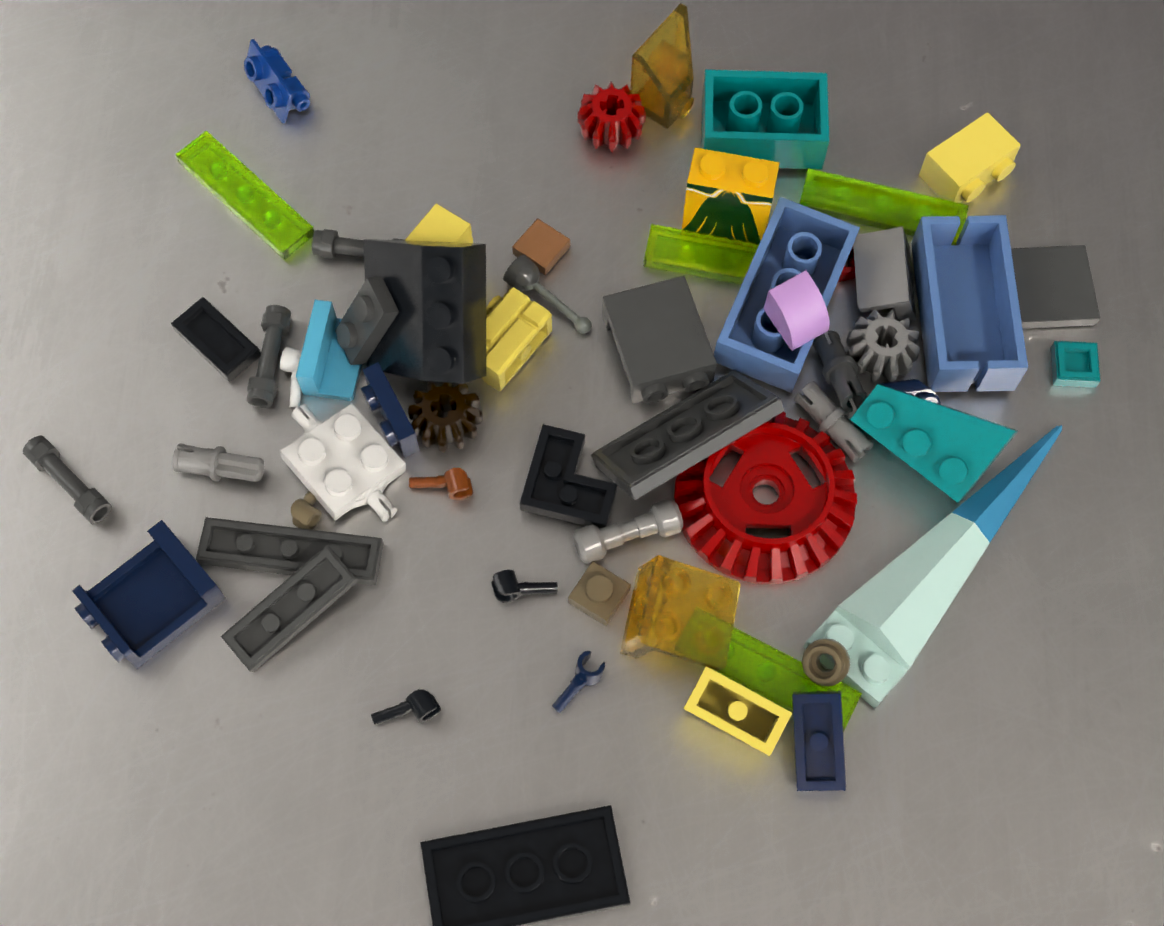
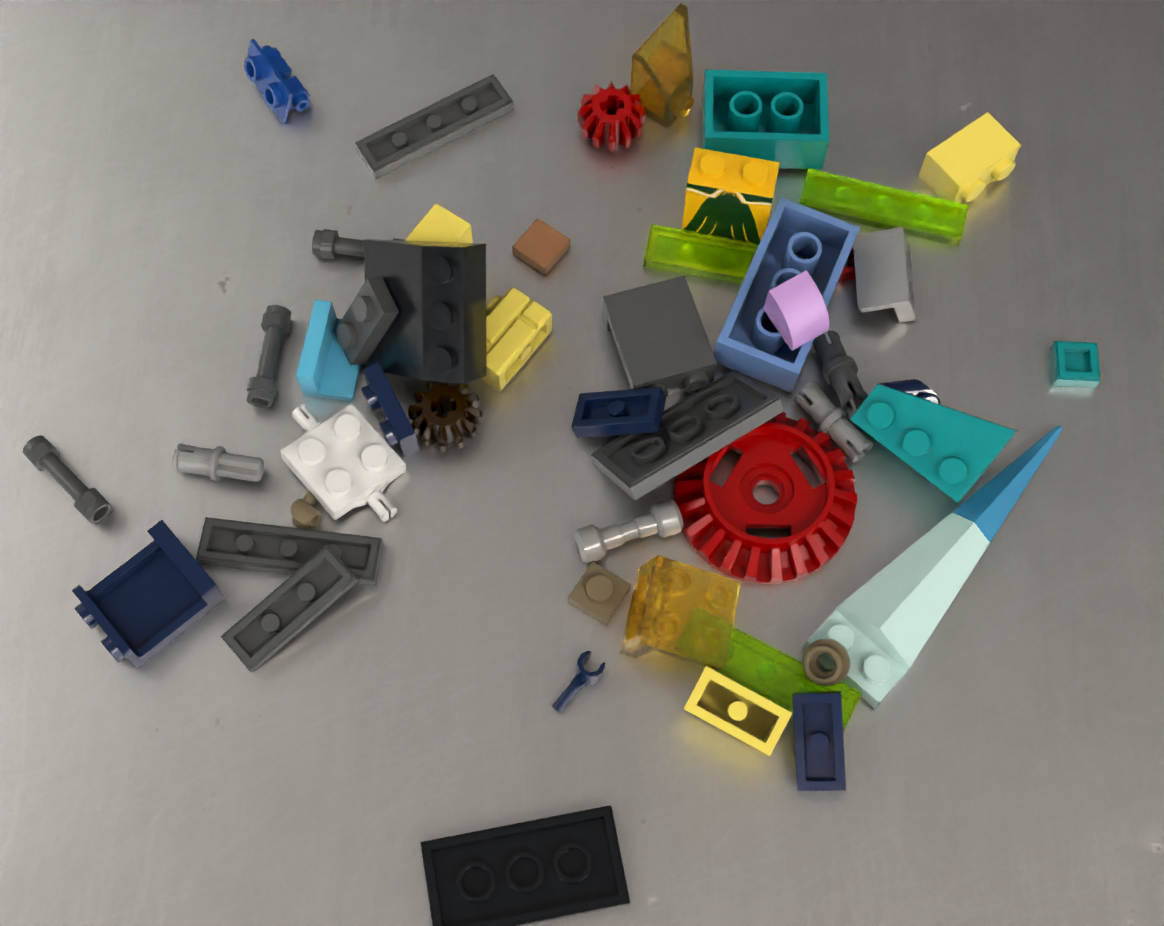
black tile [171,297,261,382] -> none
clear neon green tile [175,131,315,260] -> none
white hand [280,347,302,410] -> none
black hand [371,689,441,725] -> none
dark orange hand [409,468,473,500] -> none
black hand [491,570,558,603] -> none
hinge [503,254,592,334] -> none
black plate [519,424,617,529] -> none
light grey gear [846,309,920,383] -> none
medium blue piece [911,215,1028,392] -> none
dark grey tile [1011,245,1100,329] -> none
none -> dark grey tile [355,74,514,180]
none -> dark blue plate [571,387,666,438]

